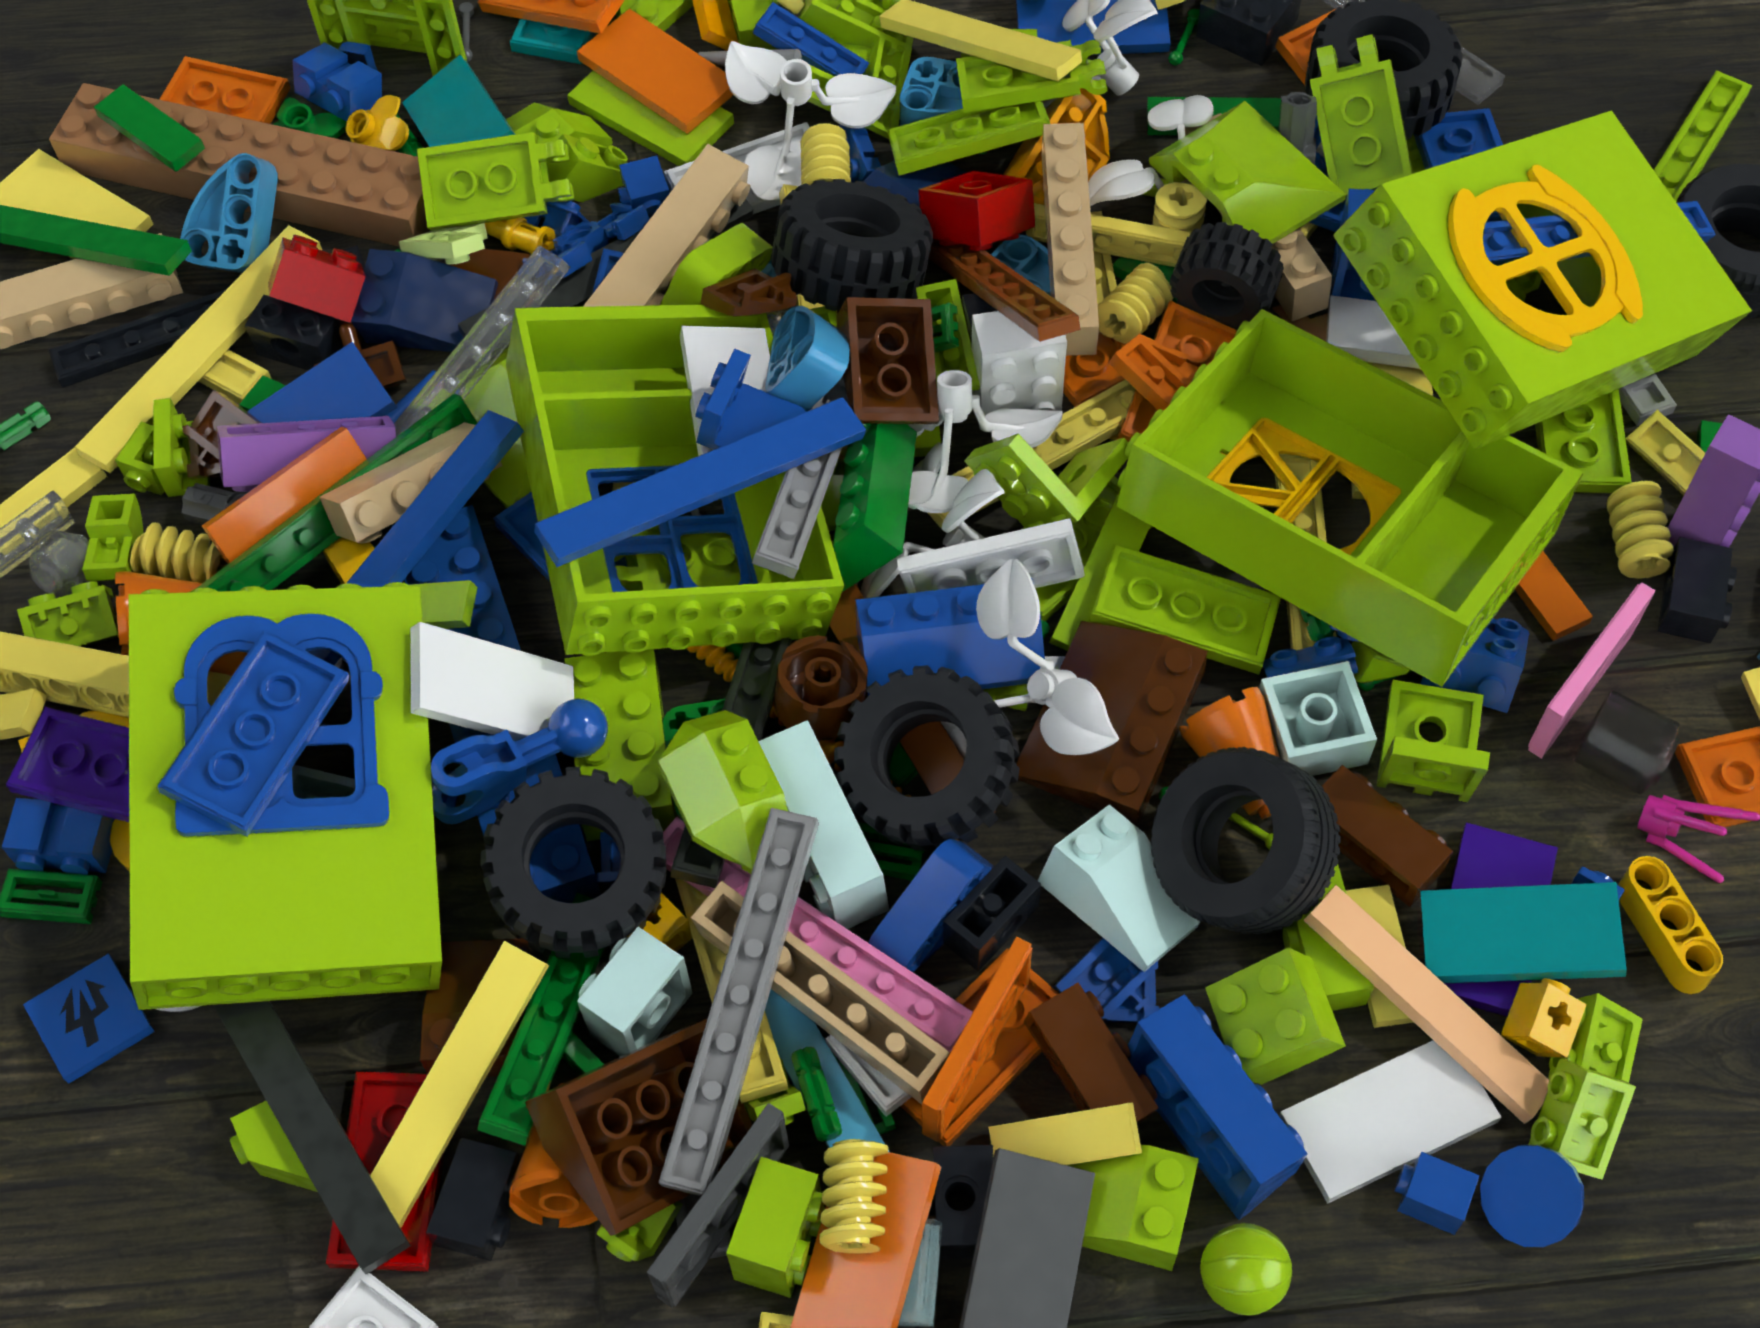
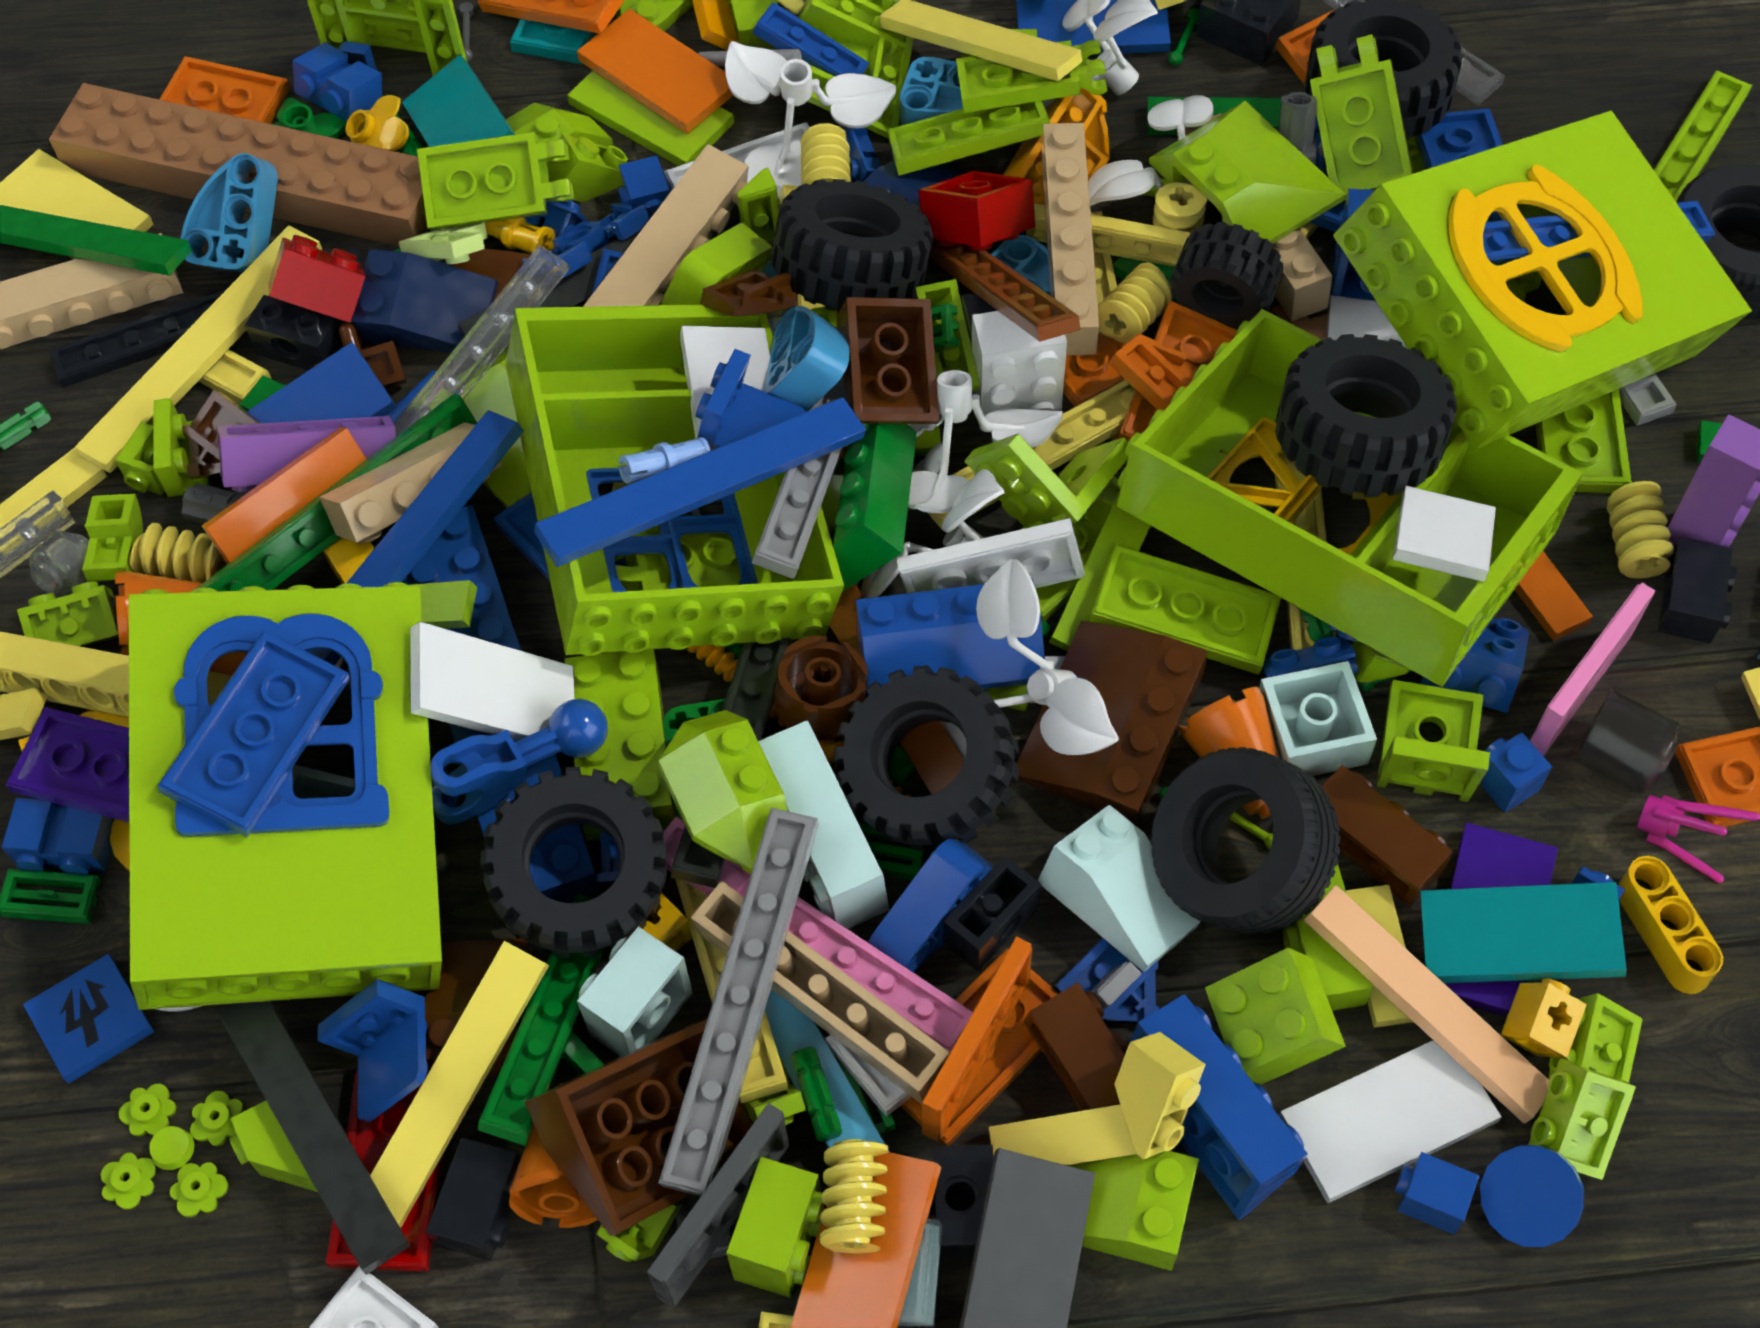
green tile [94,84,205,172] -> none
lime piece [1200,1223,1292,1316] -> none
light yellow tile [1626,410,1705,495] -> none
none -> lime plant [101,1084,243,1217]
none -> blue bracket [318,979,428,1122]
none -> light blue pin [618,437,711,484]
none -> lime slope [737,167,779,244]
none -> light grey tile [1091,961,1142,1009]
none -> light yellow slope [1114,1032,1206,1160]
none -> black tyre [1275,334,1457,497]
none -> white tile [1393,486,1496,582]
none -> blue brick [1480,732,1552,813]

